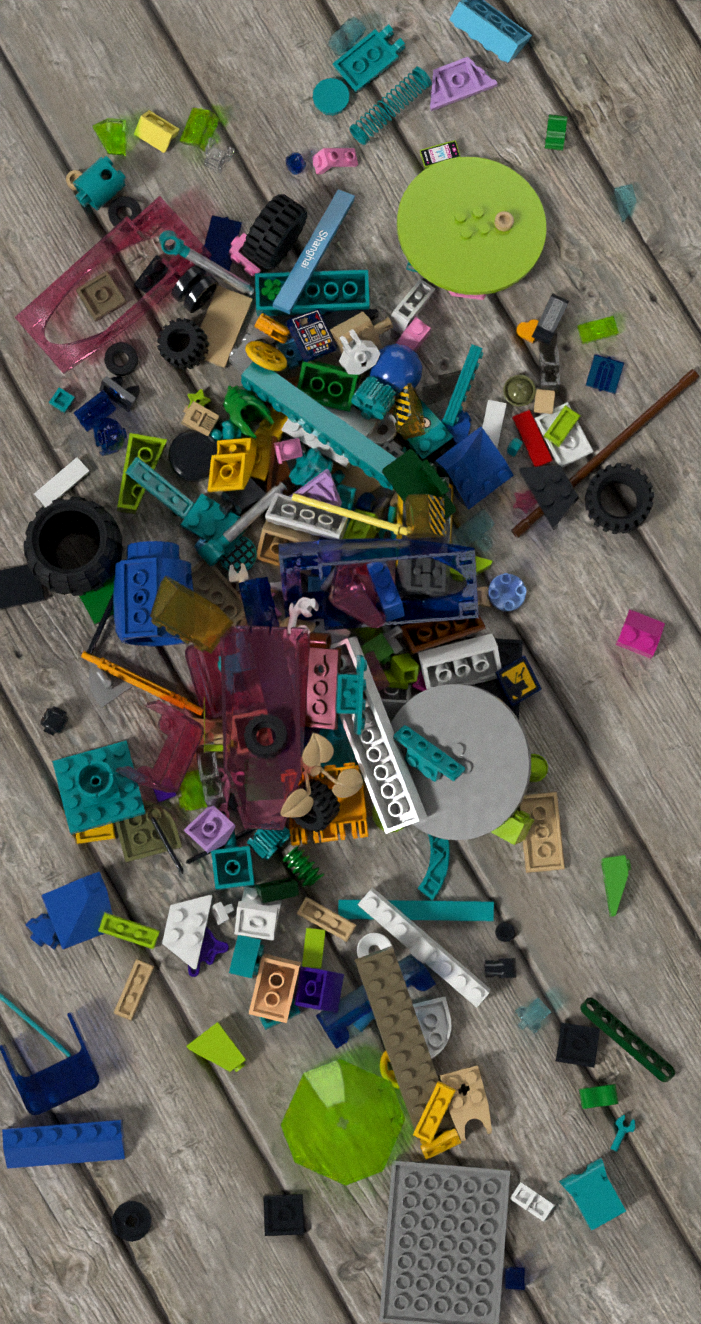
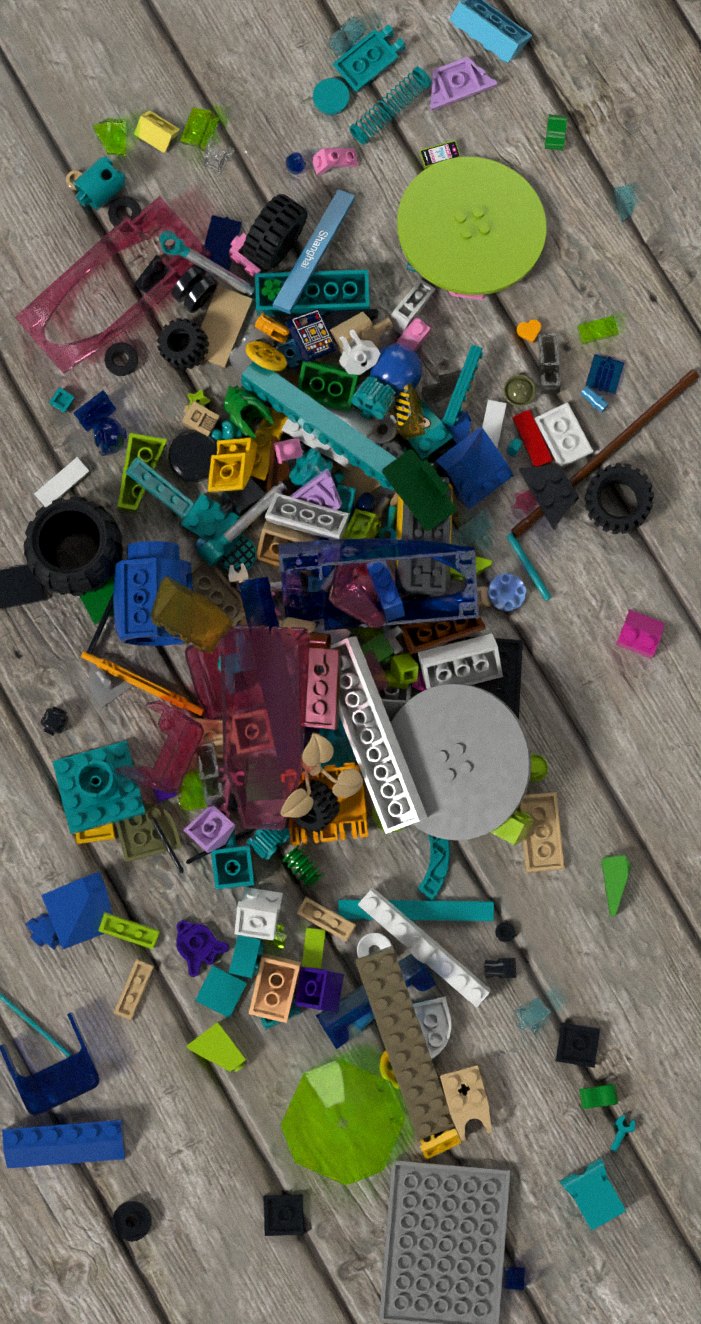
dark tan tile [75,270,127,322] -> none
black tile [99,376,140,412] -> none
white wing [162,895,213,970] -> none
lime piece [204,697,237,753] -> none
white tile [210,902,235,925] -> none
black tyre [244,714,288,759] -> none
dark green slope [255,877,299,903] -> none
white helmet [284,597,319,646] -> none
light yellow bar [292,493,412,537] -> none
teal bracket [335,655,367,735] -> none
teal bracket [393,725,465,782] -> none
clear yellow slope [405,494,446,538] -> none
yellow tile [413,1081,456,1144] -> none
tan tile [494,211,514,231] -> none
piece [495,655,542,707] -> none
white slope [510,1182,555,1222] -> none
black beam [532,293,569,345] -> none
tan slope [534,389,555,414] -> none
lime tile [544,405,581,447] -> none
dark green beam [580,997,675,1083] -> none
none -> teal tile [195,965,247,1018]
none -> clear neon green tile [265,923,287,948]
none -> teal bar [506,533,552,601]
none -> dark azure pin [580,386,609,413]

